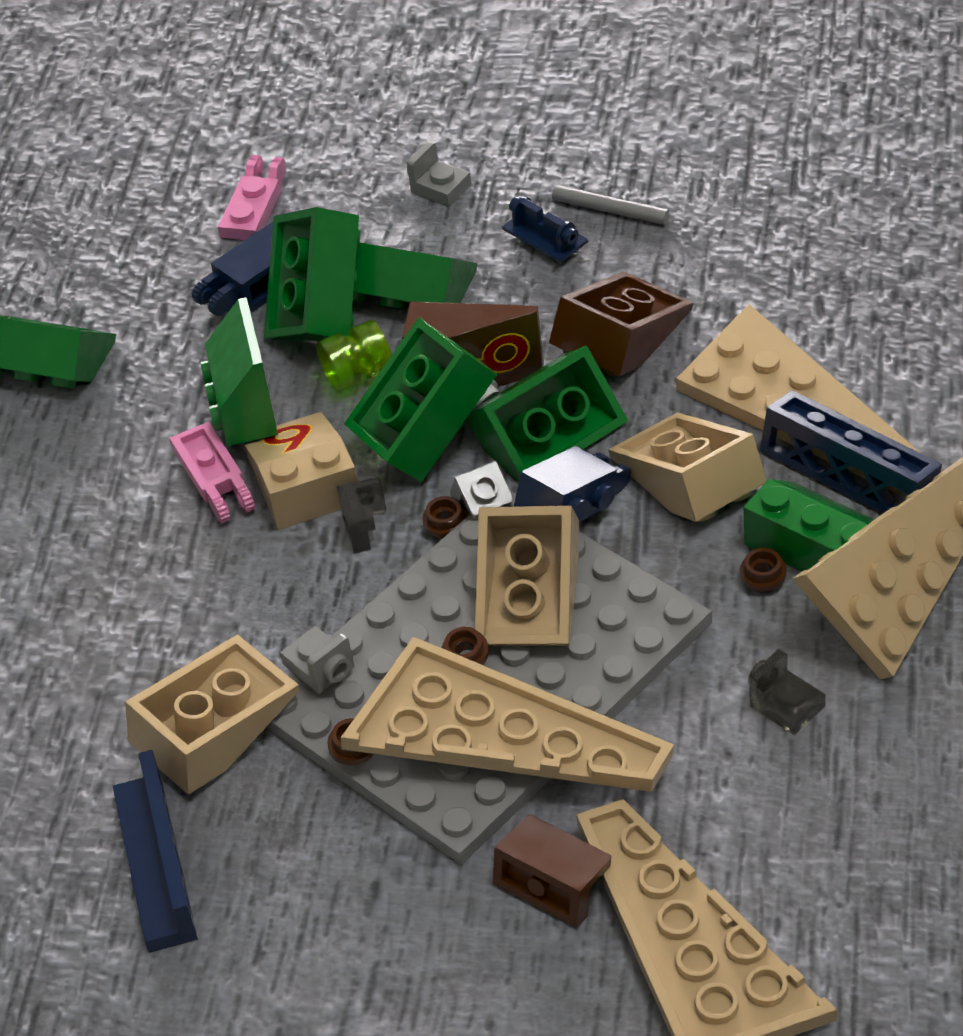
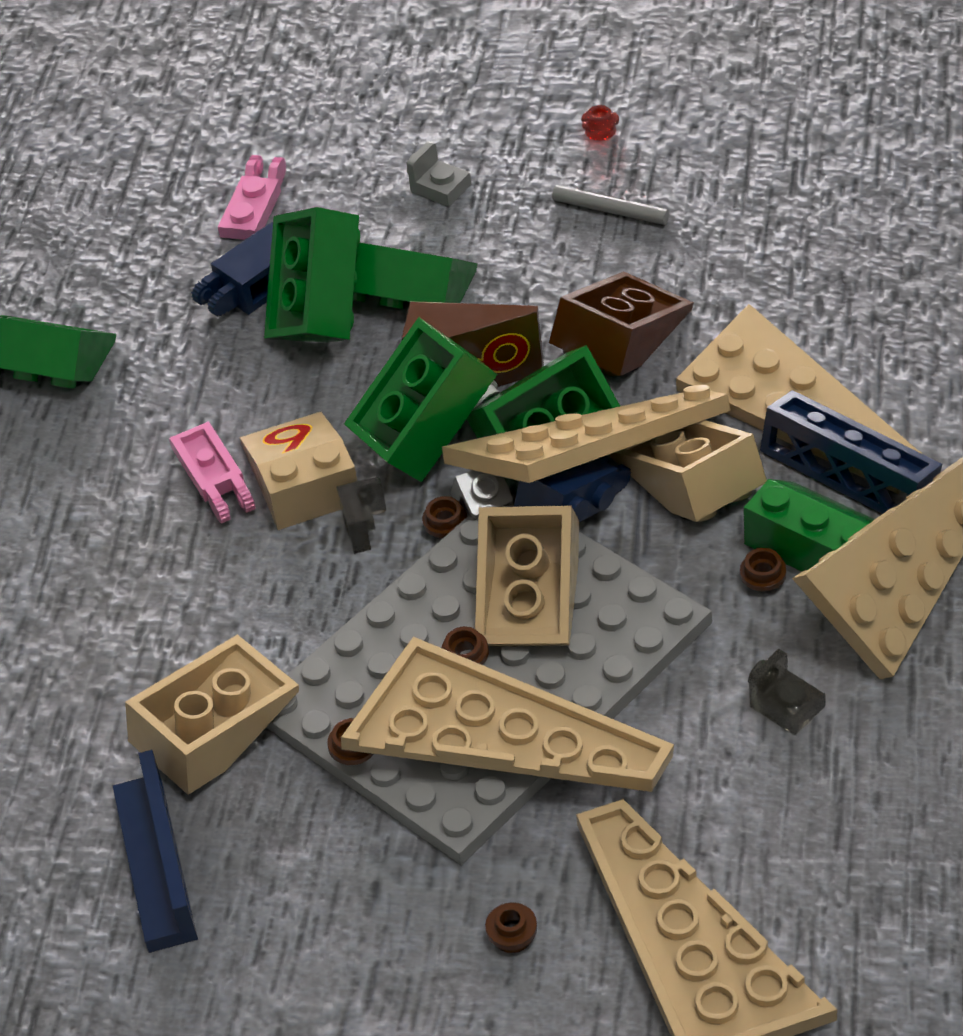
green slope [200,297,278,446] -> none
light grey bracket [280,625,355,694] -> none
clear neon green wheel [316,320,392,392] -> none
reddish brown panel [493,815,612,928] -> none
dark blue hinge [502,196,588,263] -> none
none -> tan wing [442,385,730,483]
none -> reddish brown plate [485,902,537,953]
none -> clear red plate [581,105,619,141]

